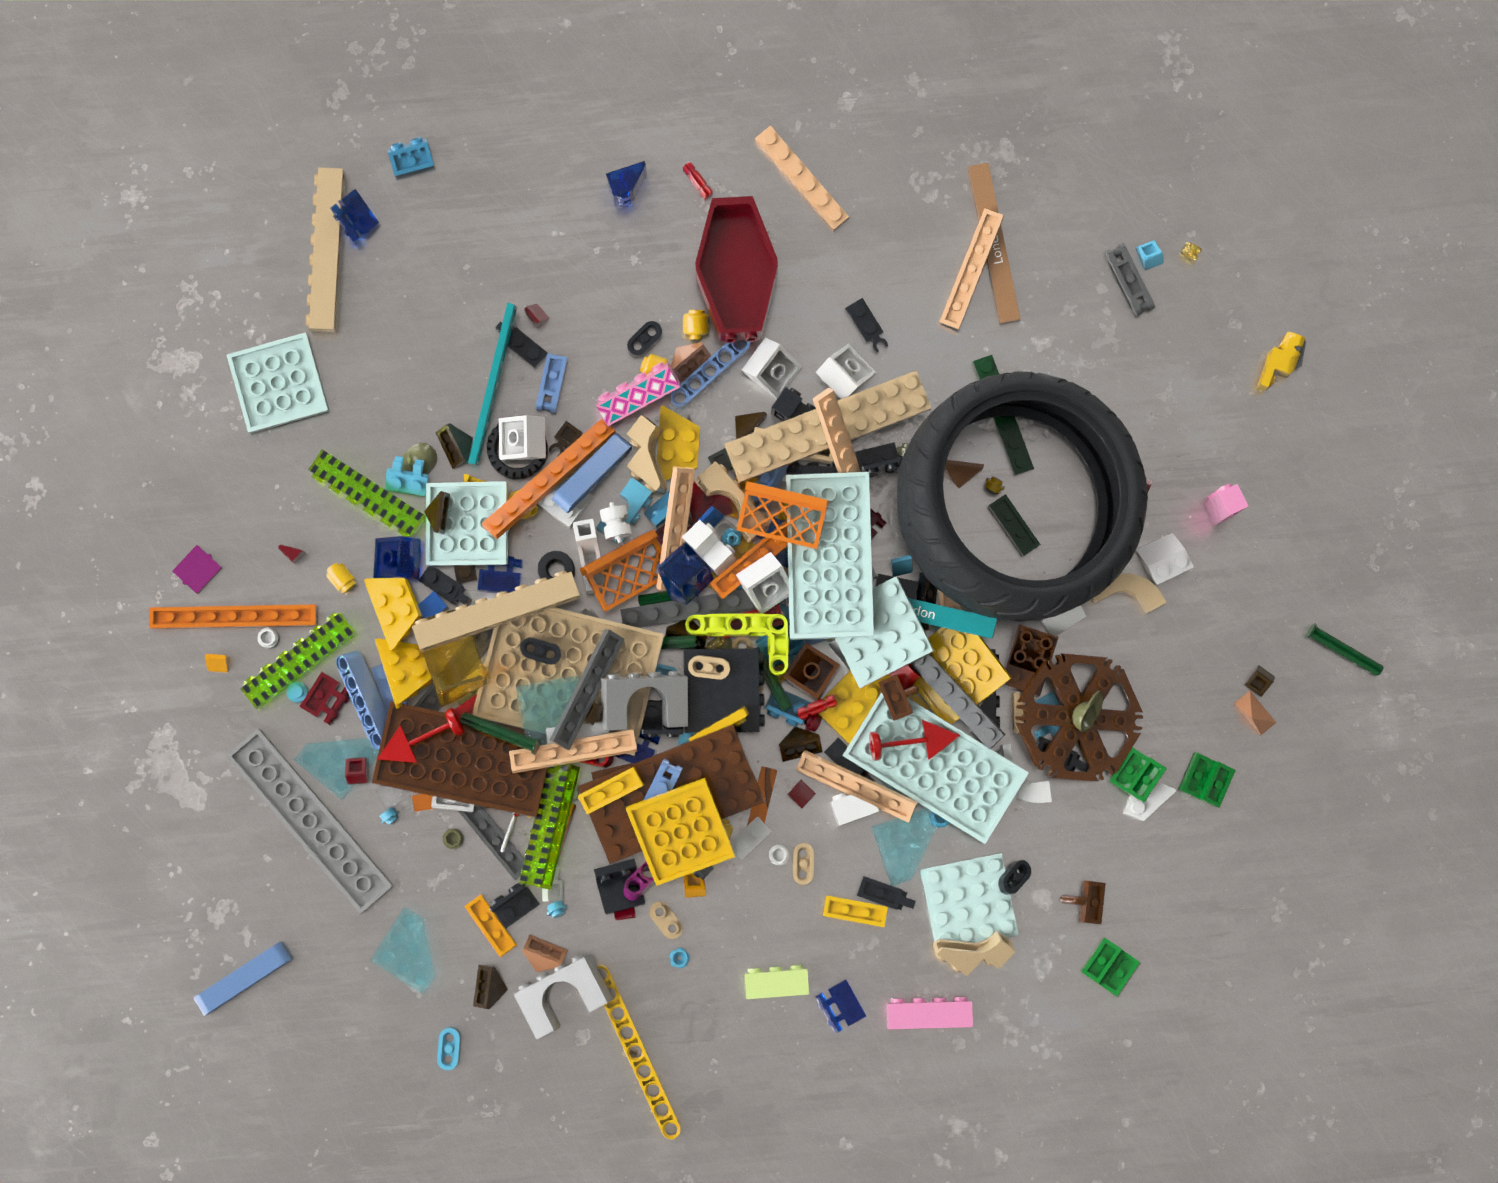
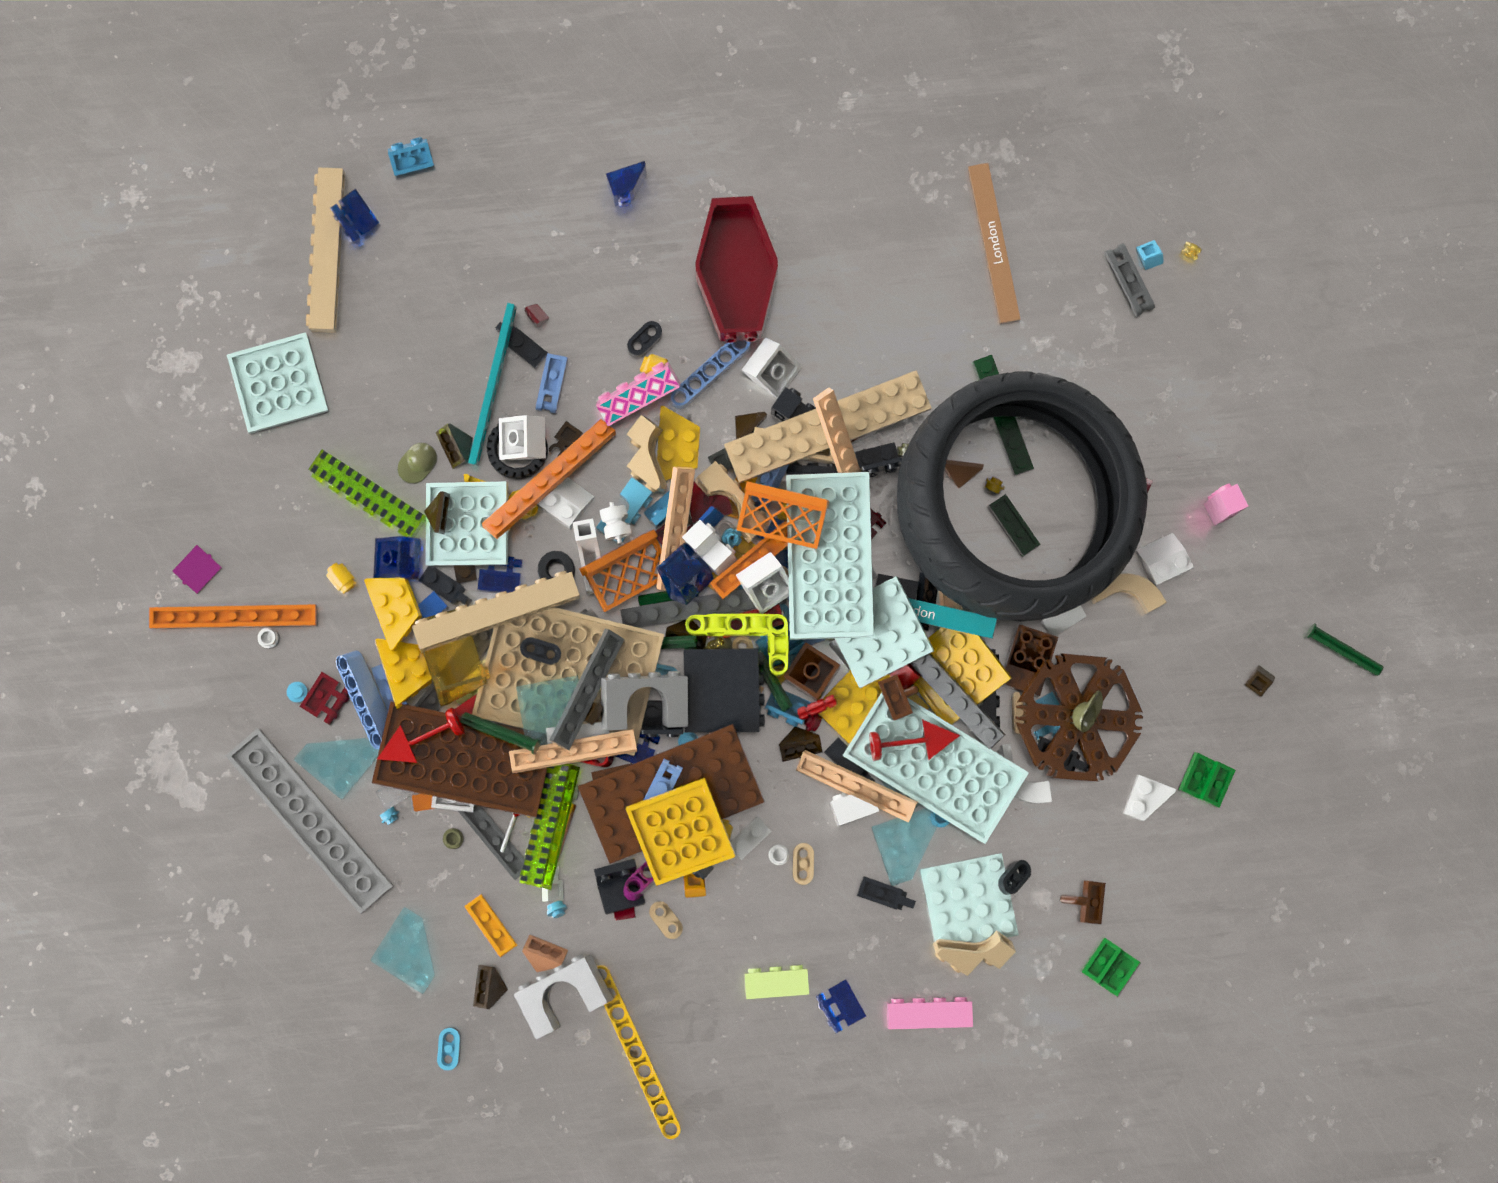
medium blue beam [194,942,292,1016] -> none
light orange slope [205,654,229,672] -> none
clear neon green brick [240,612,358,710] -> none
dark red slope [278,545,306,563] -> none
dark red slope [345,757,368,784] -> none
medium azure plate [385,456,429,496] -> none
black bracket [489,883,540,928] -> none
medium blue beam [552,433,633,513] -> none
yellow plate [578,766,644,815] -> none
medium azure plate [669,948,690,969] -> none
nougat slope [671,342,711,383] -> none
red axle [683,162,713,199] -> none
yellow head [683,309,710,339] -> none
tan plate [688,655,731,679] -> none
yellow plate [689,707,749,741] -> none
orange sticker [747,766,777,826] -> none
light nougat plate [755,126,849,231] -> none
dark red slope [787,779,816,808] -> none
white slope [816,343,877,399] -> none
yellow plate [823,895,888,927] -> none
black plate [845,298,888,354] -> none
medium azure slope [890,555,913,577] -> none
light nougat plate [940,208,1004,330] -> none
green slope [1109,747,1167,803] -> none
nougat slope [1234,691,1277,736] -> none
yellow plate [1257,332,1306,391] -> none

